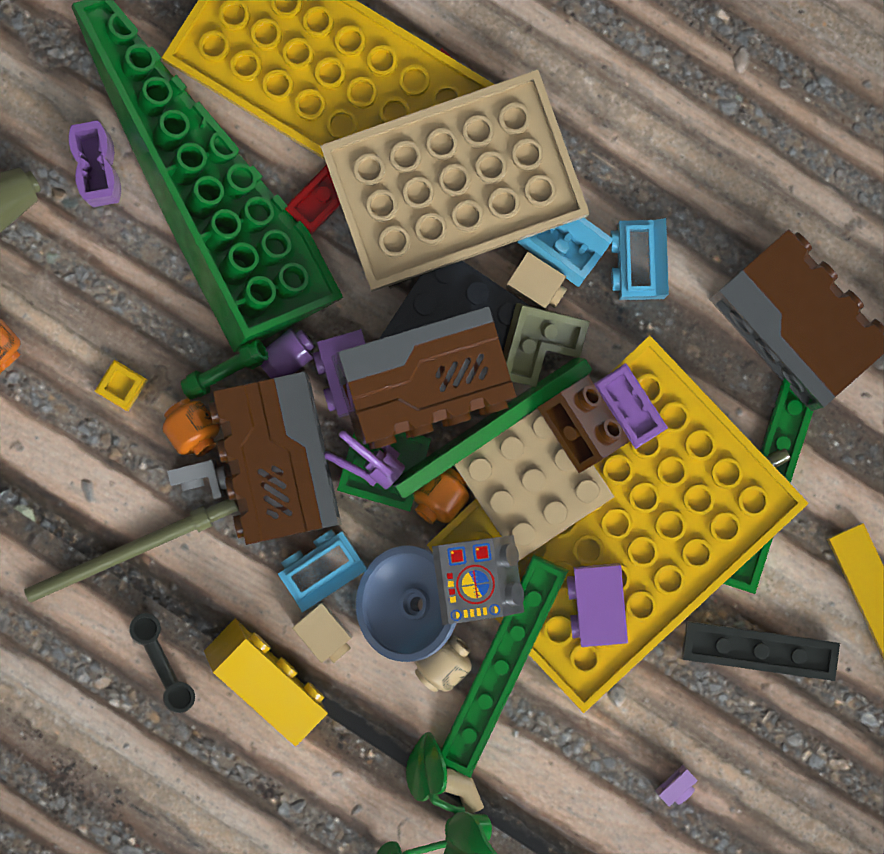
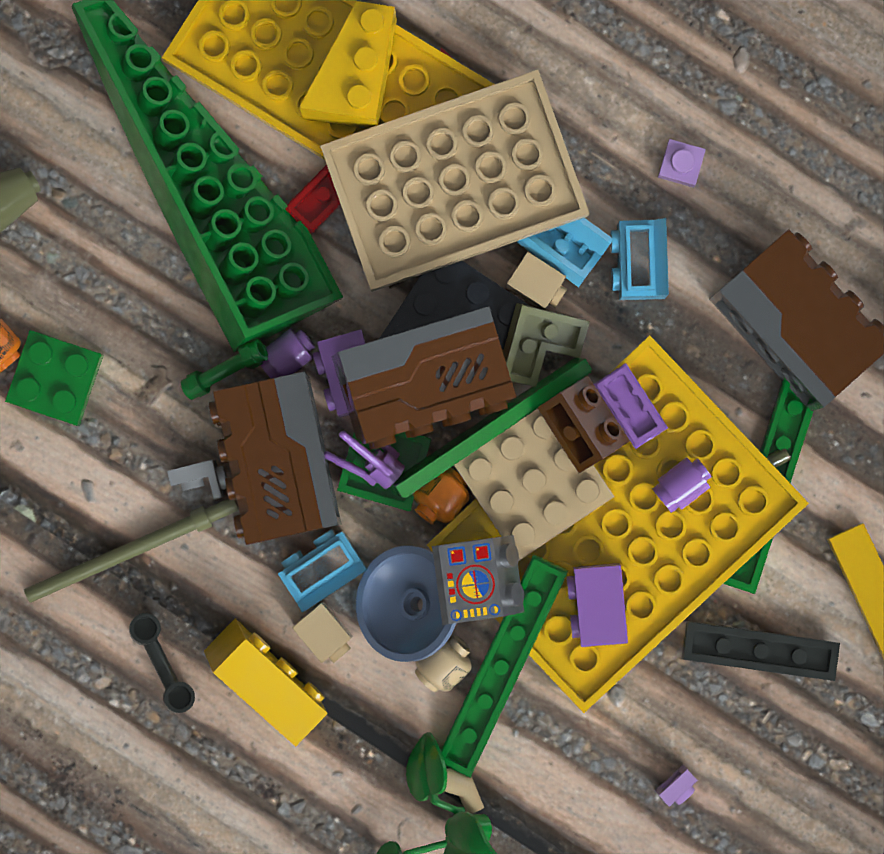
medium lavender brick [69,120,121,207] -> none
yellow tile [94,359,148,412] -> none
orange head [162,399,220,457] -> none
none -> green plate [5,330,104,426]
none -> yellow wedge [299,1,397,129]
none -> medium lavender brick [652,457,712,513]
none -> lavender plate [658,139,706,188]

